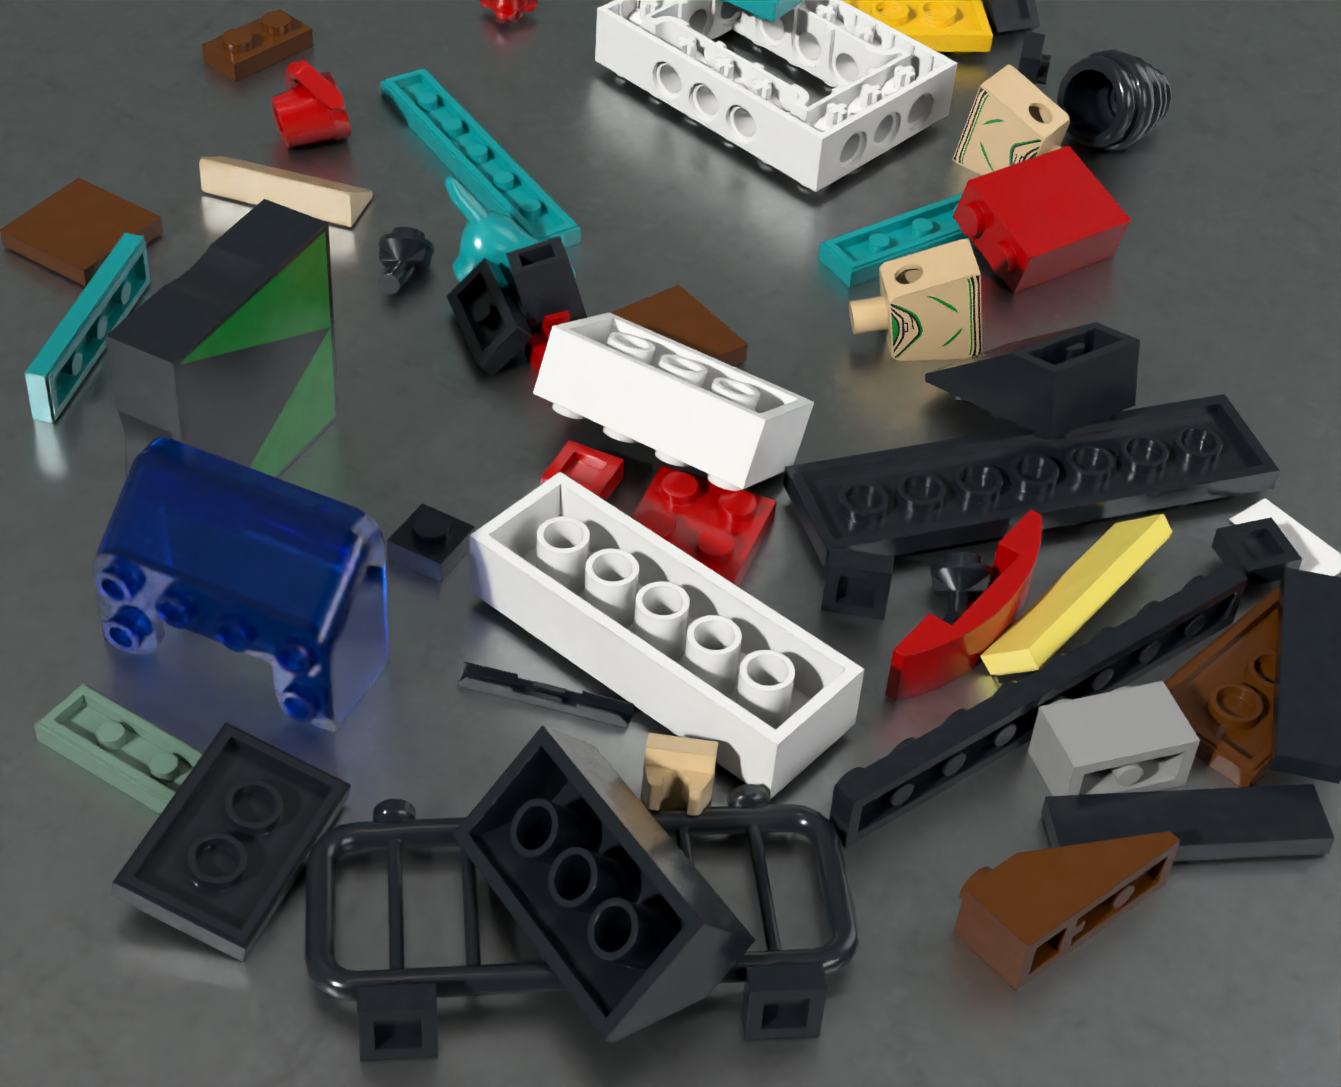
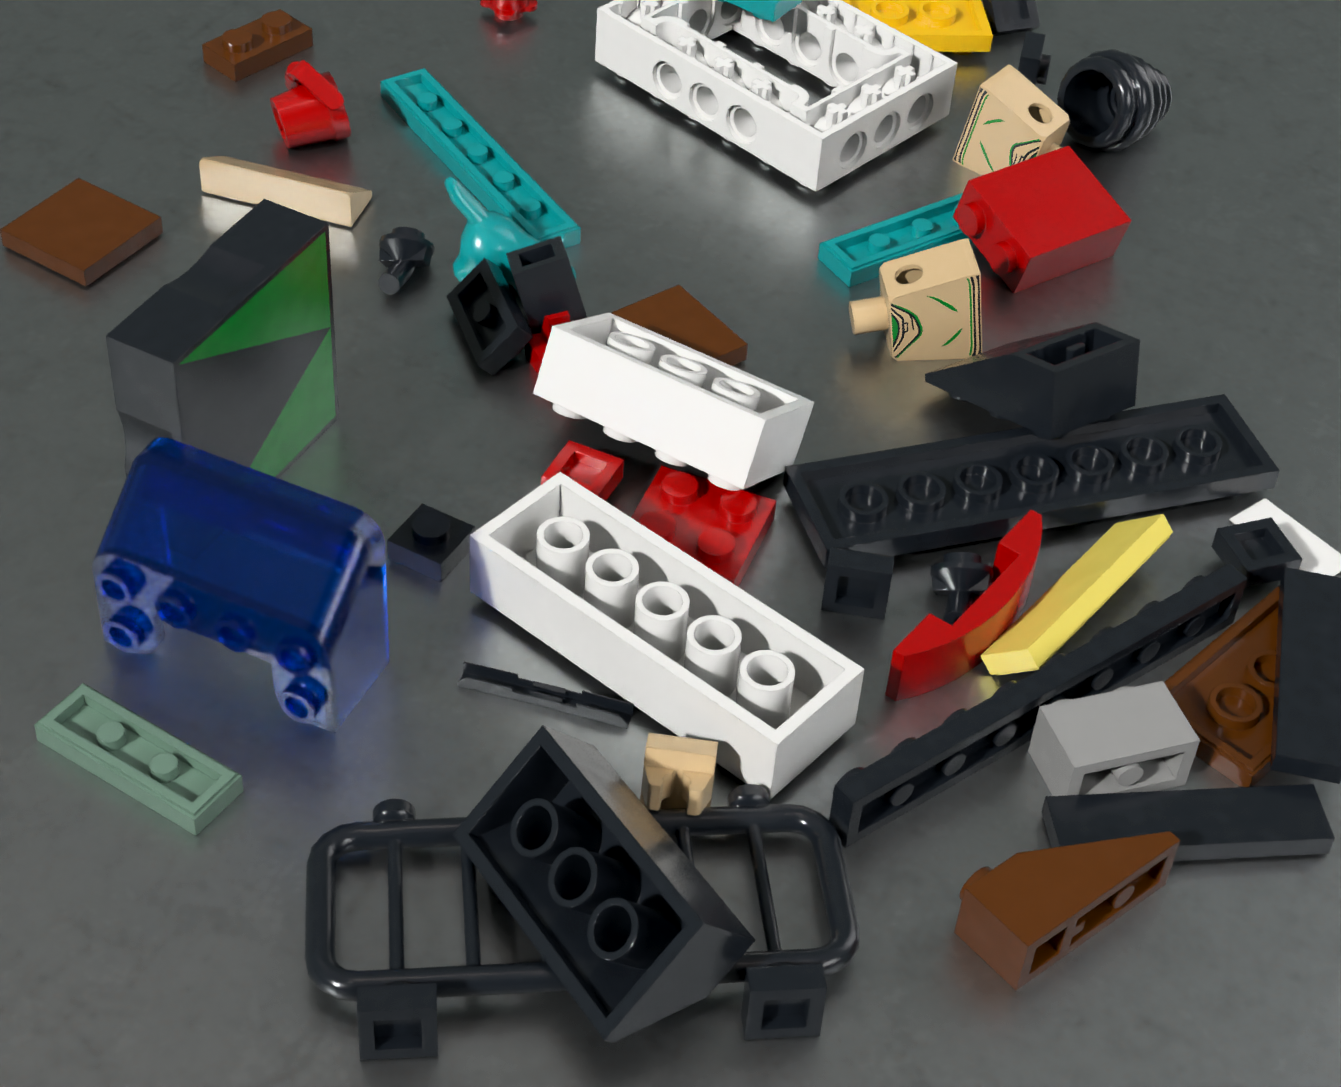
teal tile [25,233,151,423] -> none
black tile [111,722,351,962] -> none

